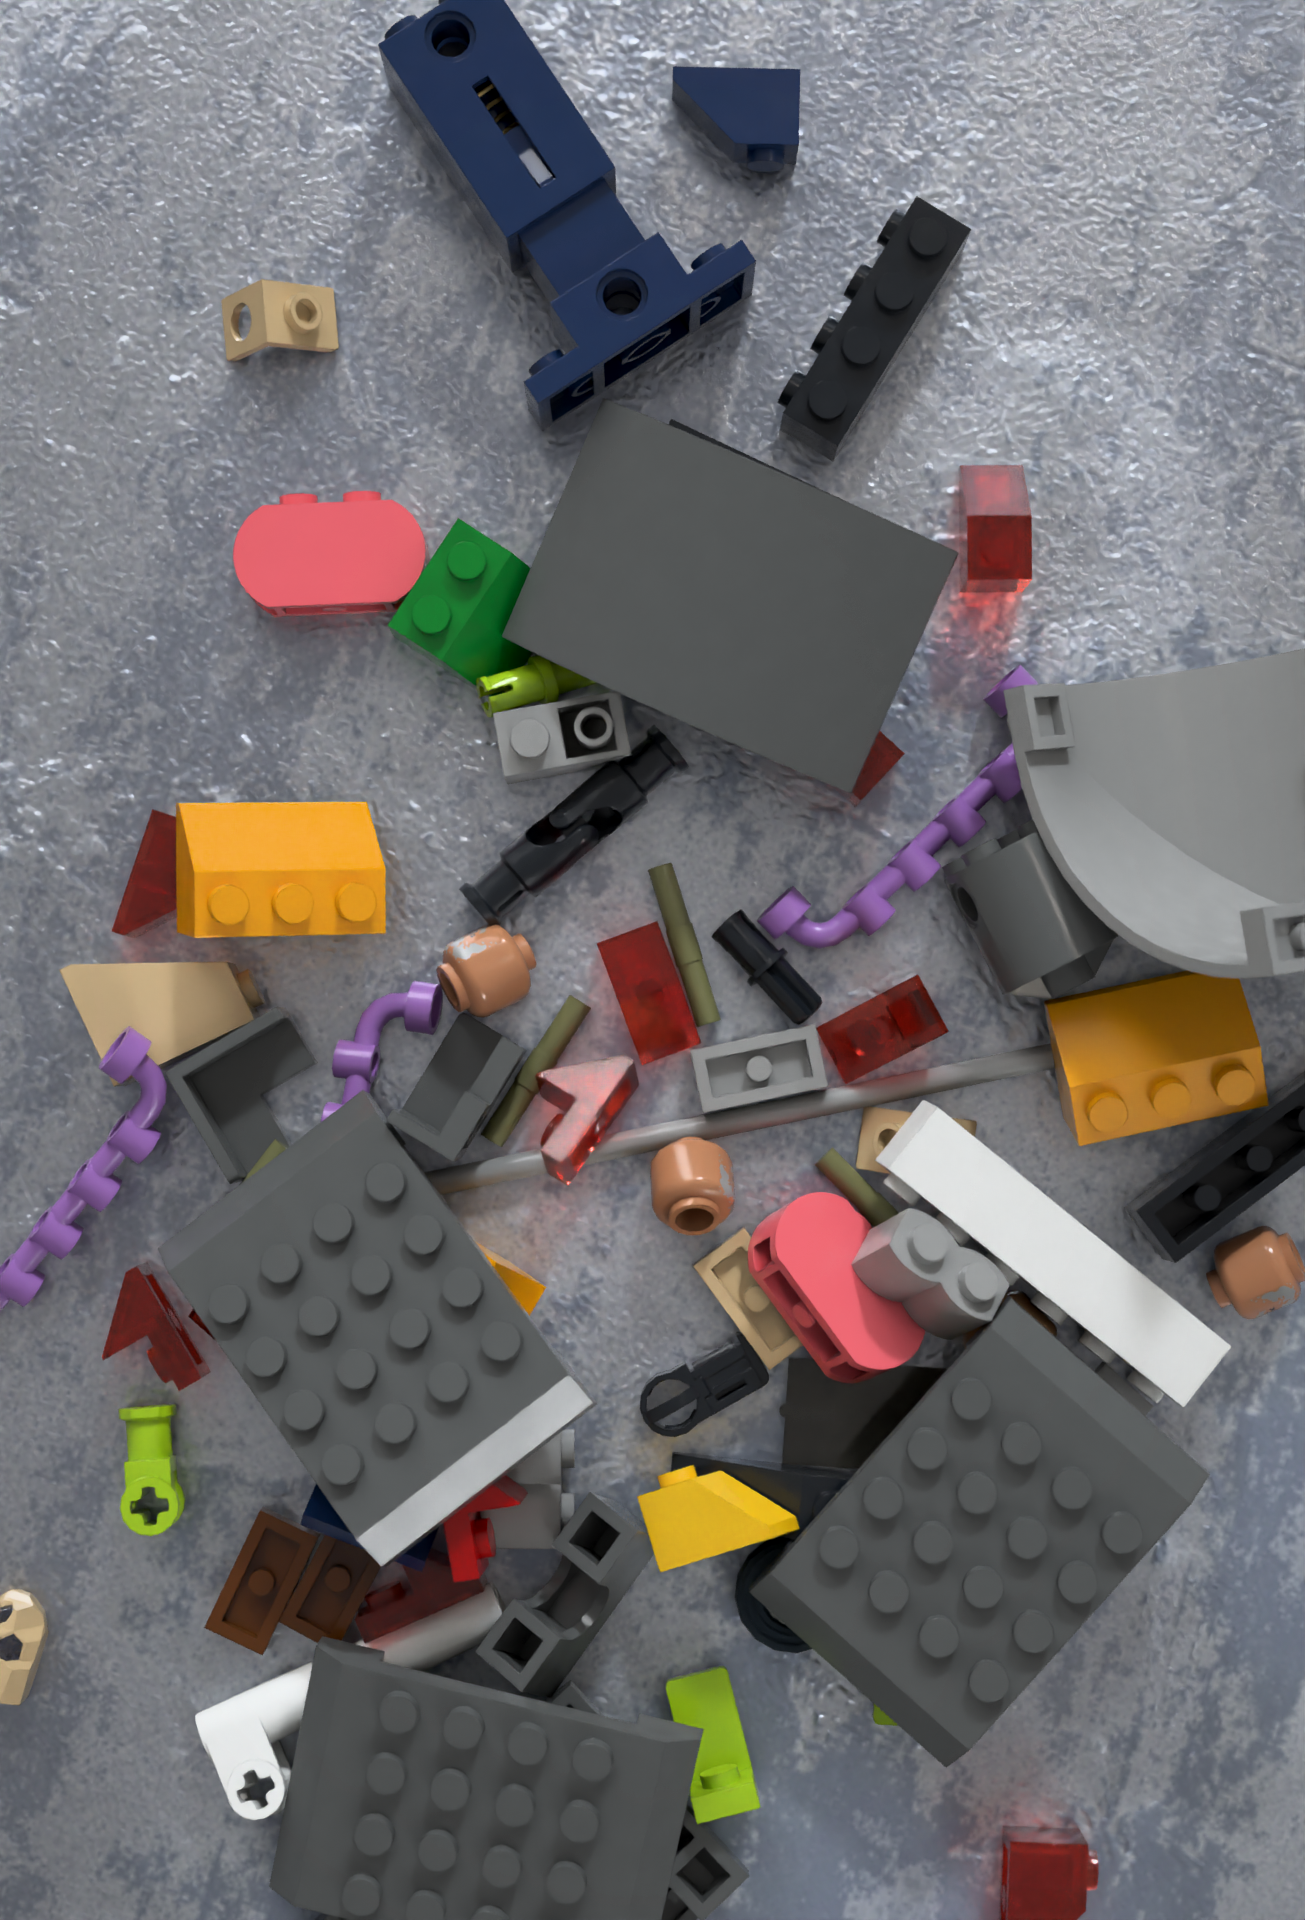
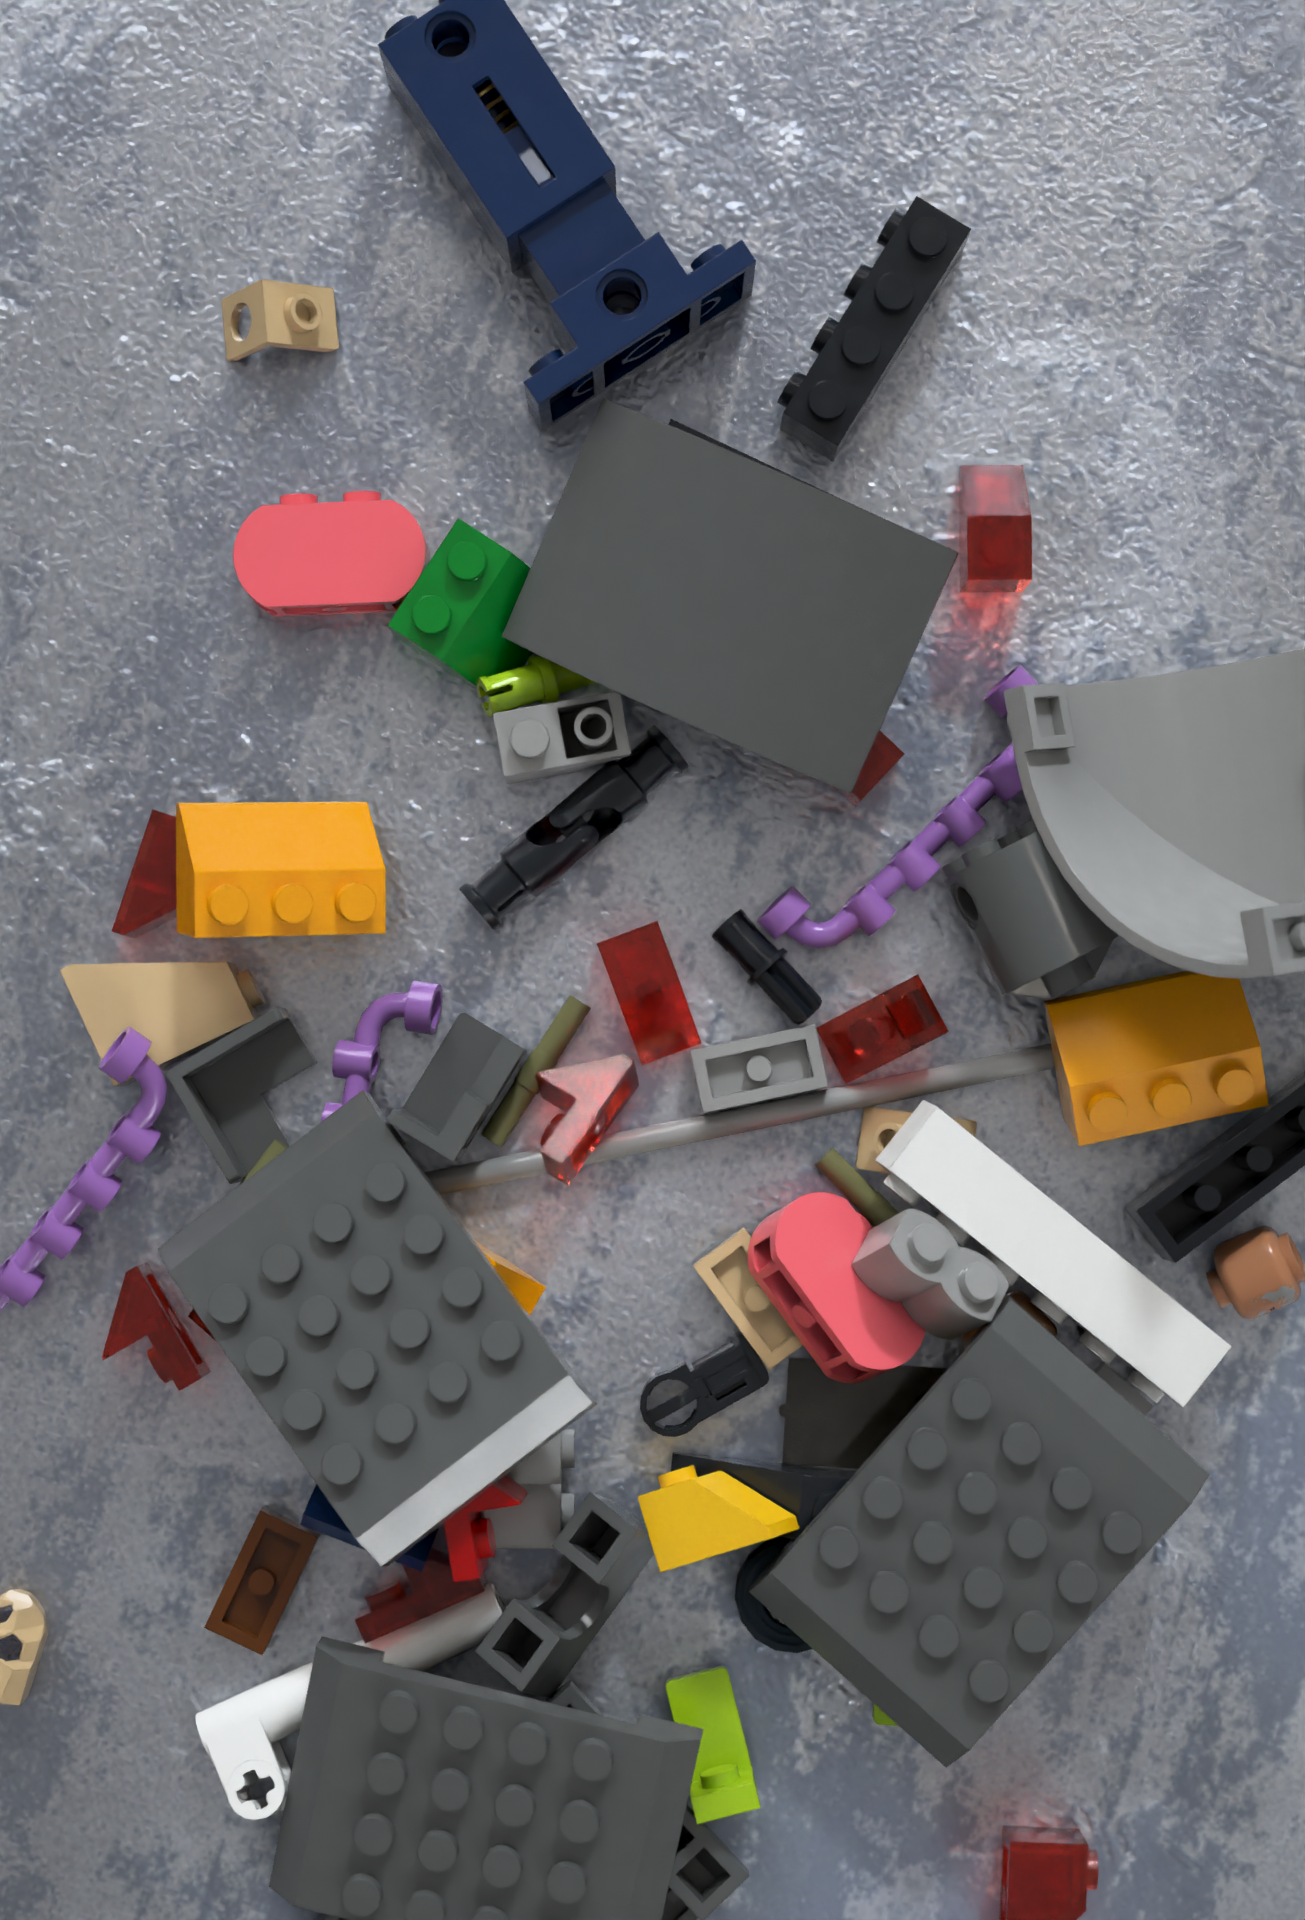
lime connector [118,1404,186,1536] -> none
reddish brown plate [279,1535,381,1643] -> none
nougat head [436,924,536,1018] -> none
olive piece [648,863,721,1027] -> none
nougat head [650,1137,735,1235] -> none
dark blue slope [672,66,800,172] -> none

